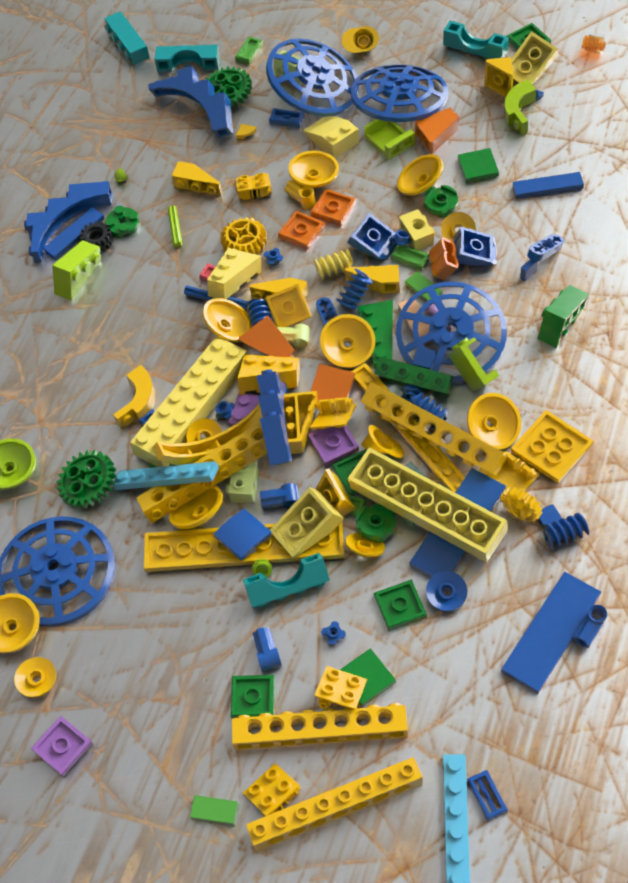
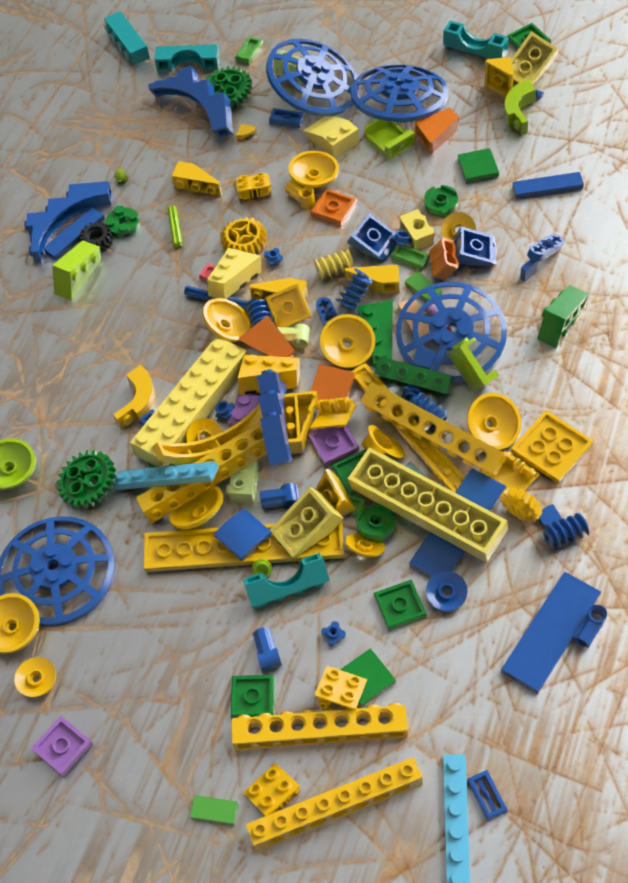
orange tile [278,211,325,250] -> none
yellow piece [341,26,379,53] -> none
yellow dish [397,154,443,196] -> none
clear orange brick [581,34,607,54] -> none

